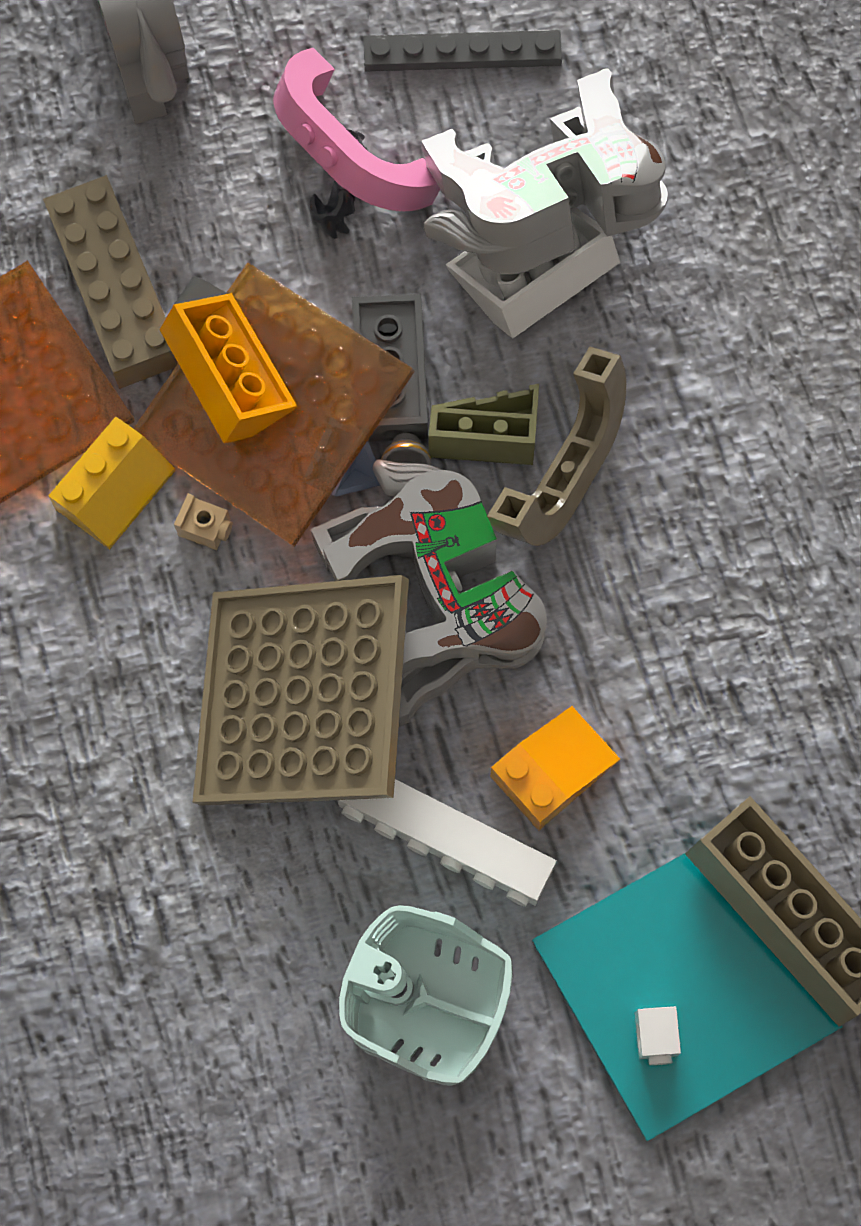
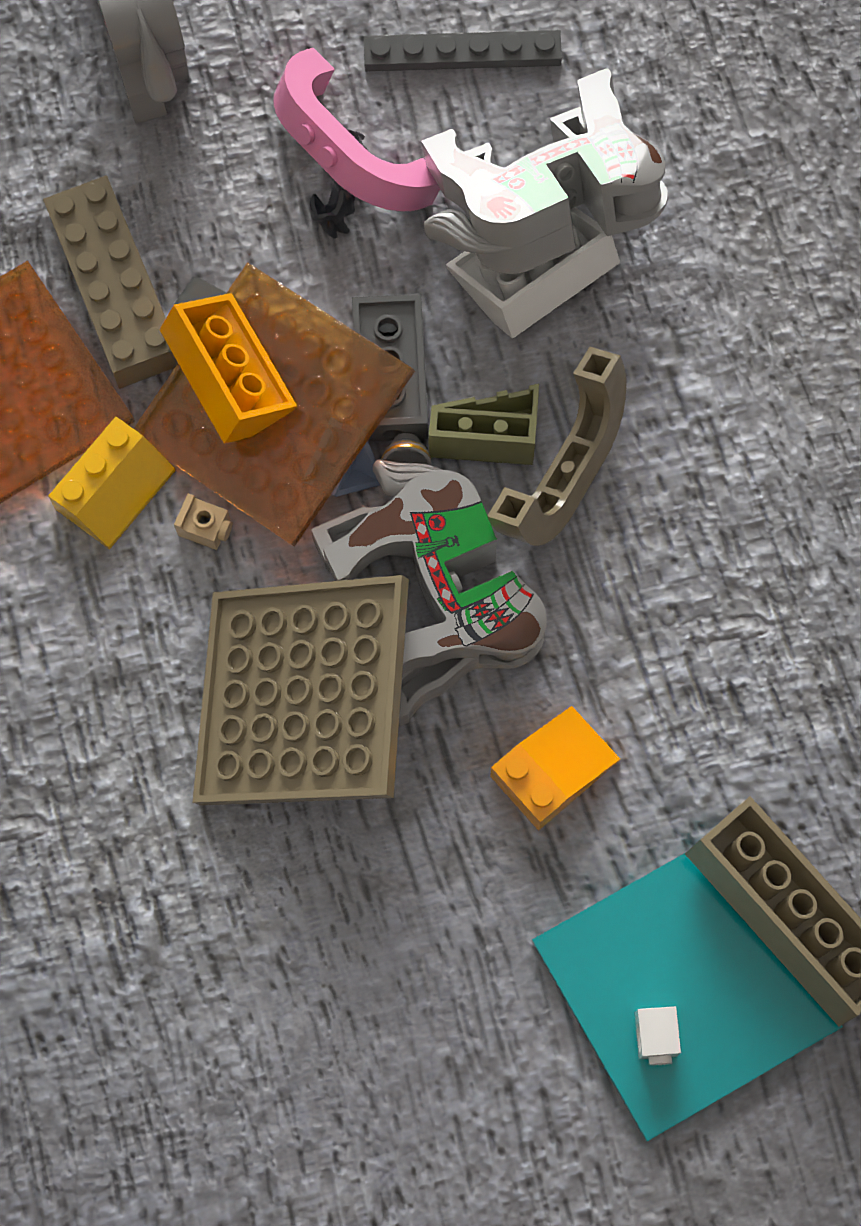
white brick [338,779,557,907] -> none
light aqua piece [339,905,512,1086] -> none

